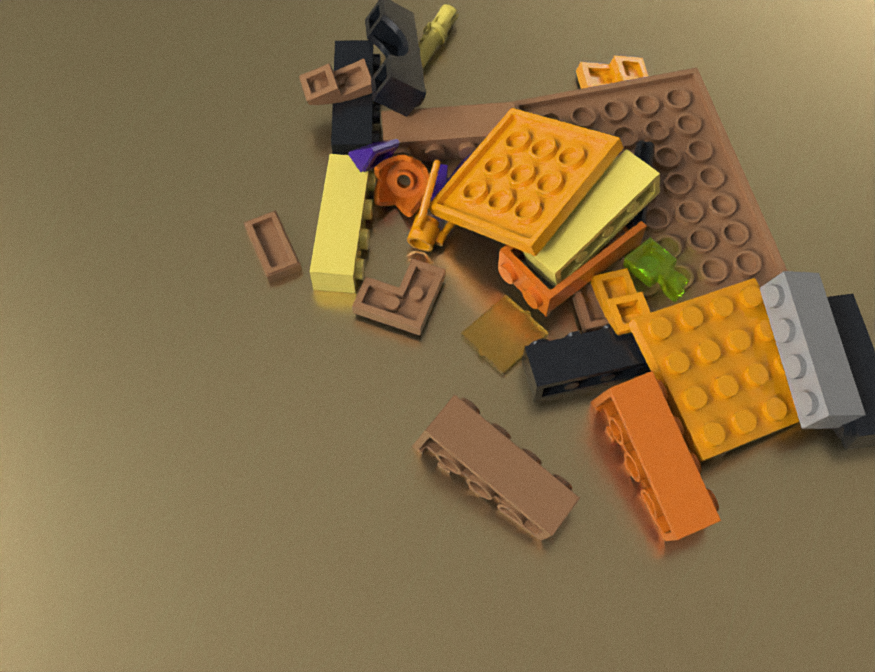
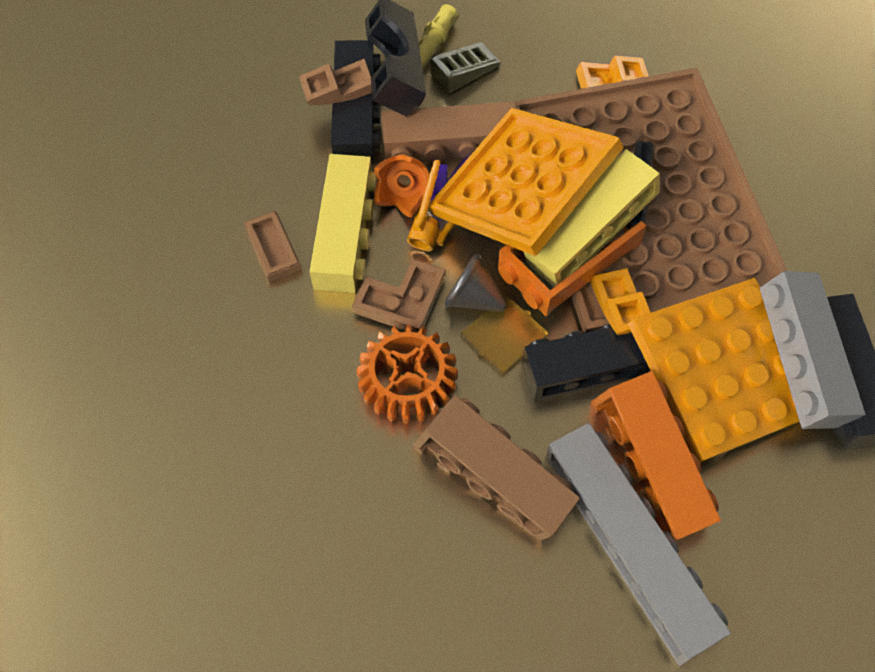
dark purple slope [348,139,400,172] -> none
clear neon green plate [623,237,689,302] -> none
none -> orange gear [356,324,458,425]
none -> olive slope [430,42,500,94]
none -> flat silver hat [445,254,507,312]
none -> light grey brick [545,423,731,667]

